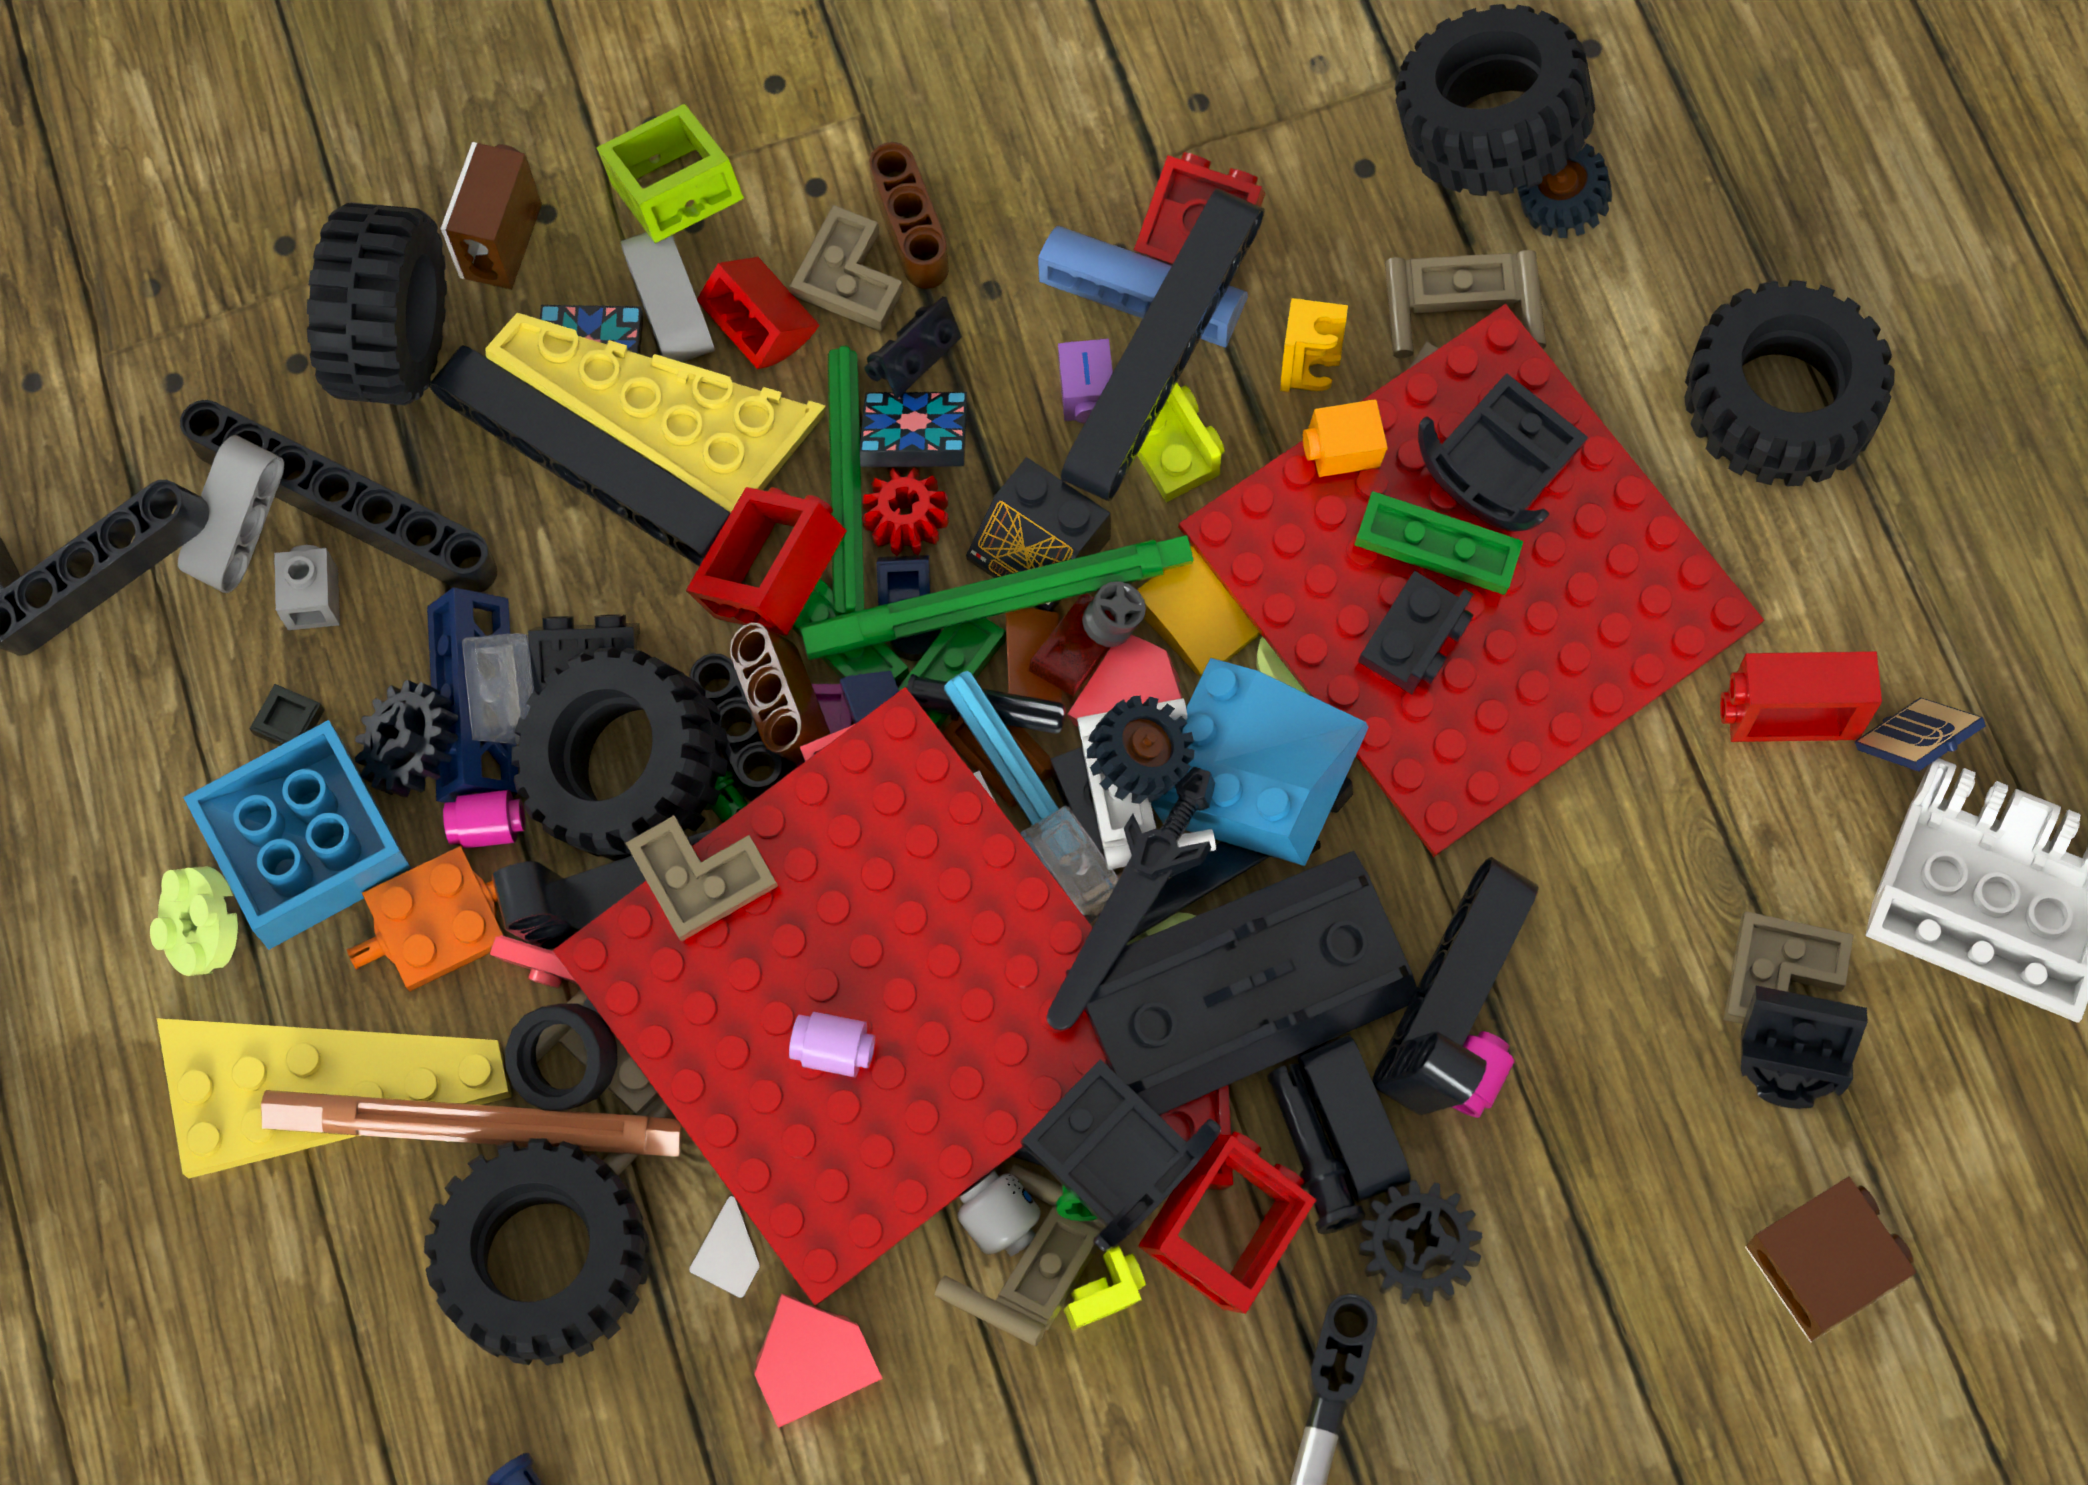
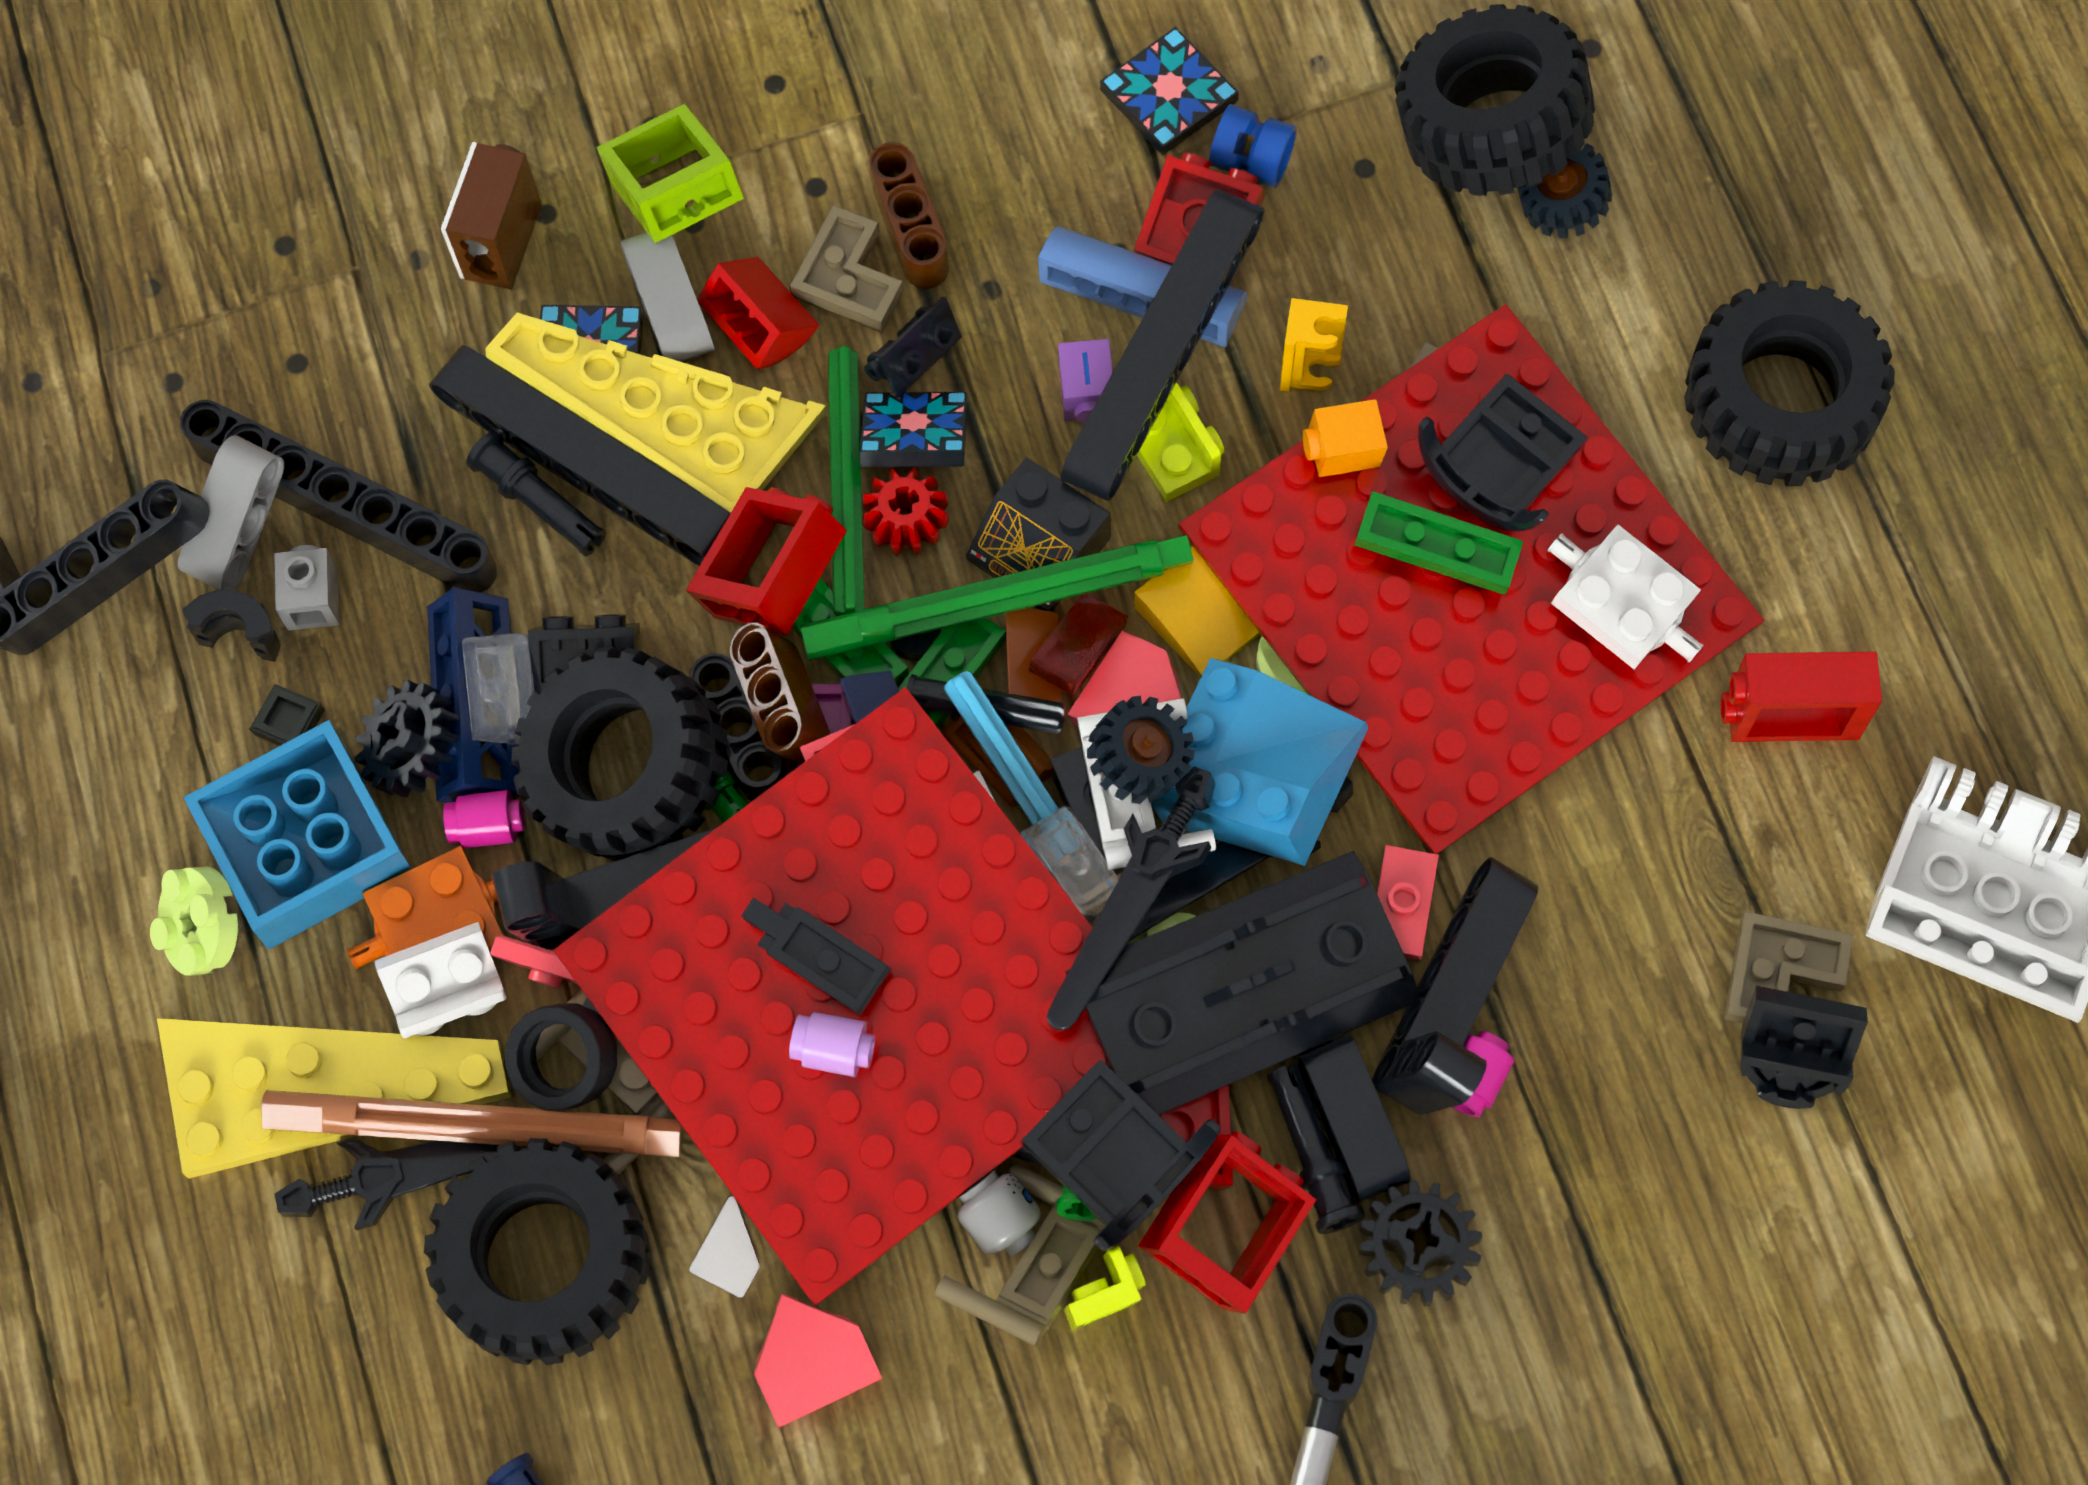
black tyre [307,202,447,405] -> none
dark tan plate [626,816,778,941] -> none
dark blue slope [876,555,931,606] -> none
dark grey wheel [1082,581,1146,647] -> none
black bracket [1358,570,1474,694] -> none
dark tan plate [1385,250,1546,358] -> none
reddish brown piece [1745,1176,1917,1343] -> none
piece [1855,697,1986,772] -> none
none -> black piece [182,590,281,662]
none -> black sword [274,1138,527,1231]
none -> white bracket [374,922,507,1038]
none -> black pin [466,431,606,556]
none -> black hinge [741,897,891,1017]
none -> tile [1100,27,1239,156]
none -> blue wheel [1209,104,1297,188]
none -> coral plate [1377,845,1439,962]
none -> white plate [1548,525,1704,670]

